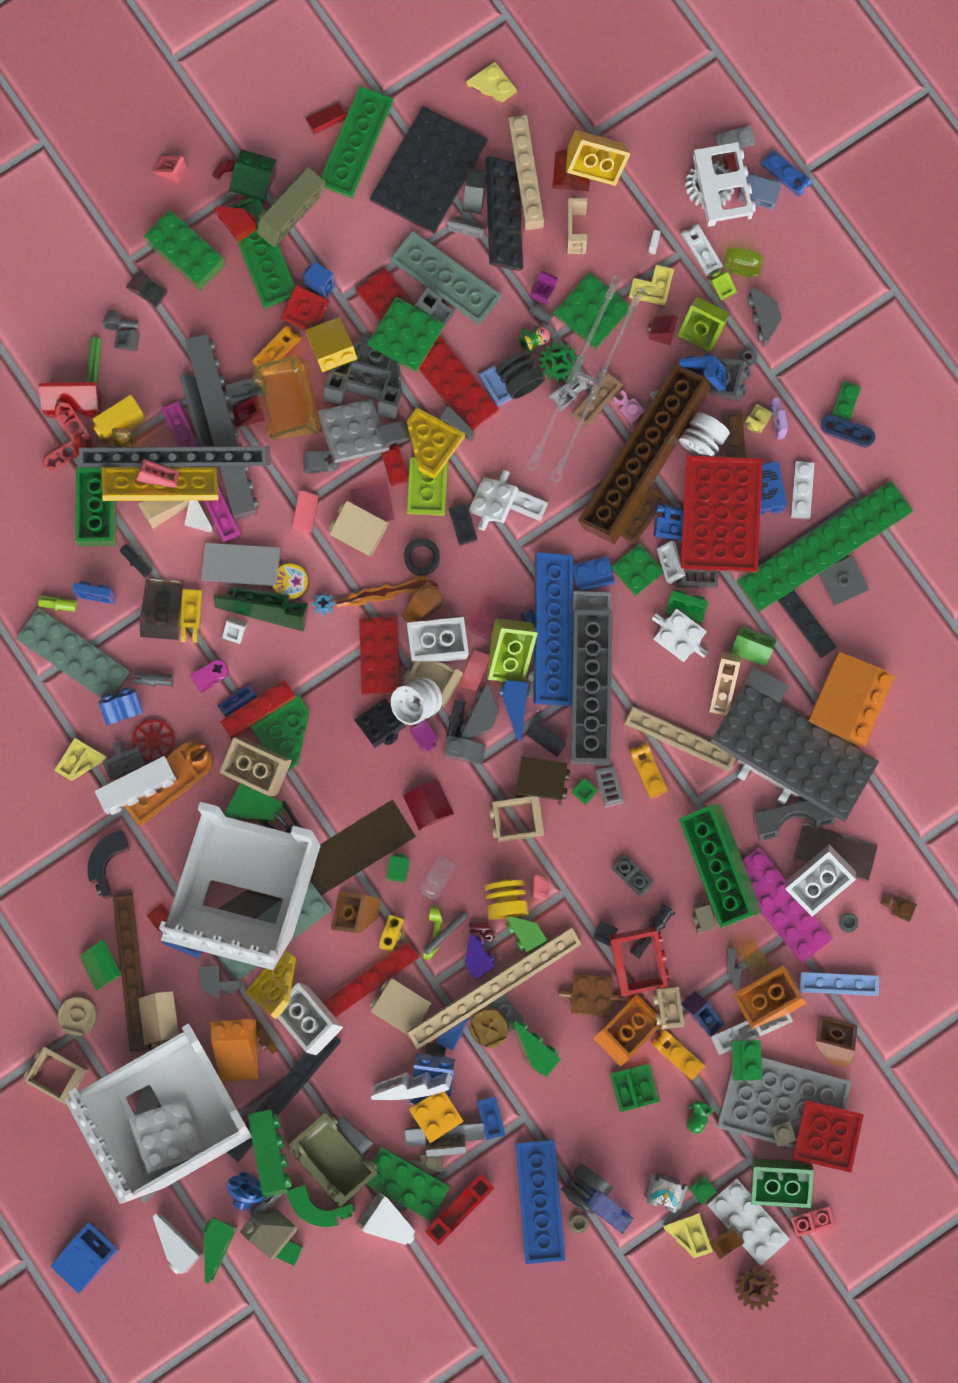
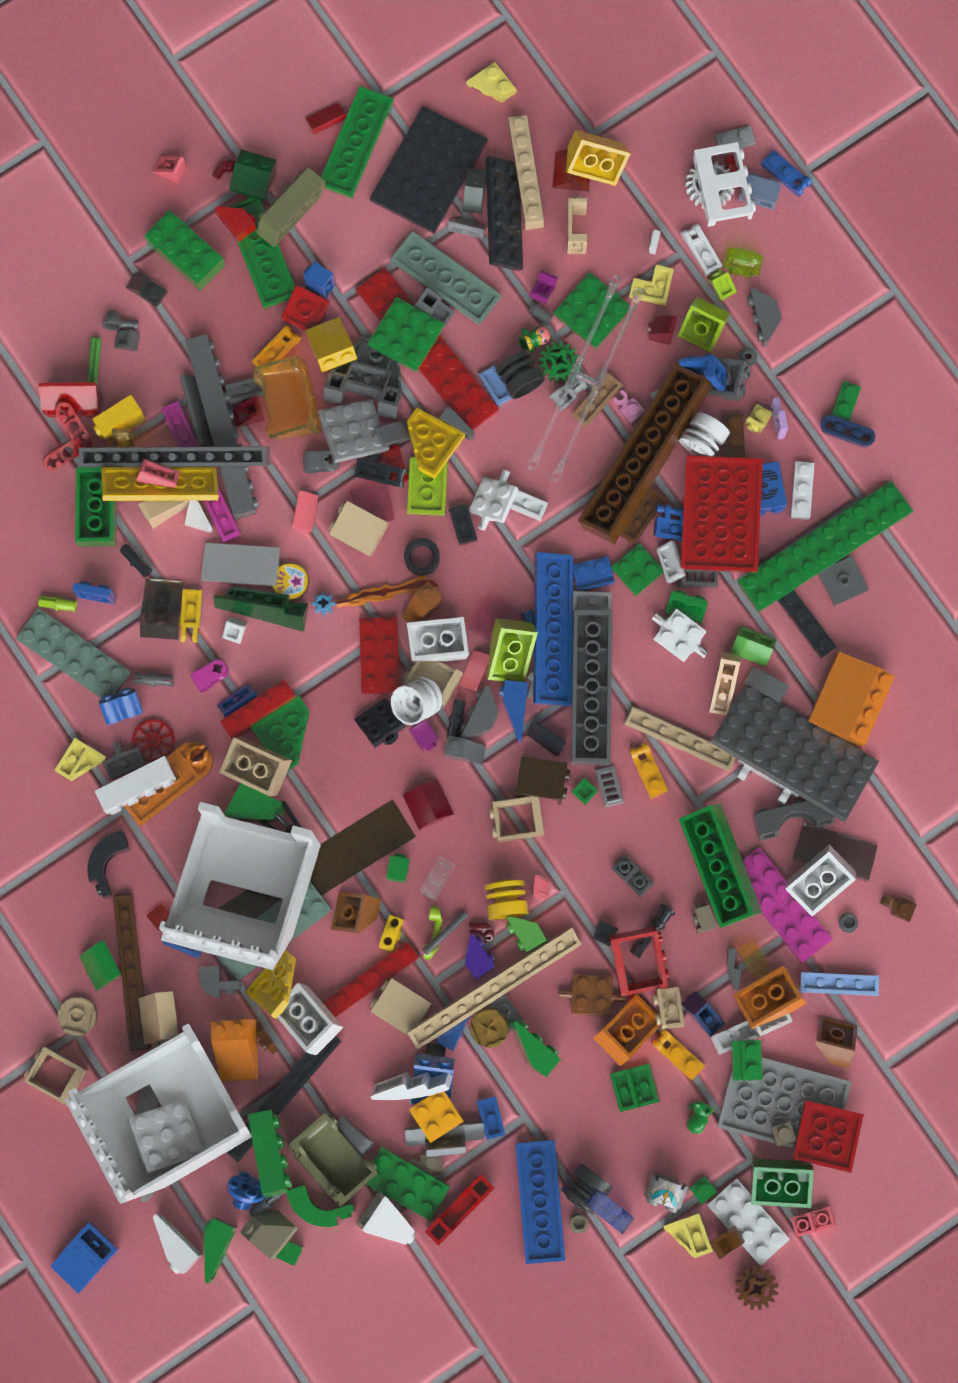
none -> black plate [354,458,407,488]

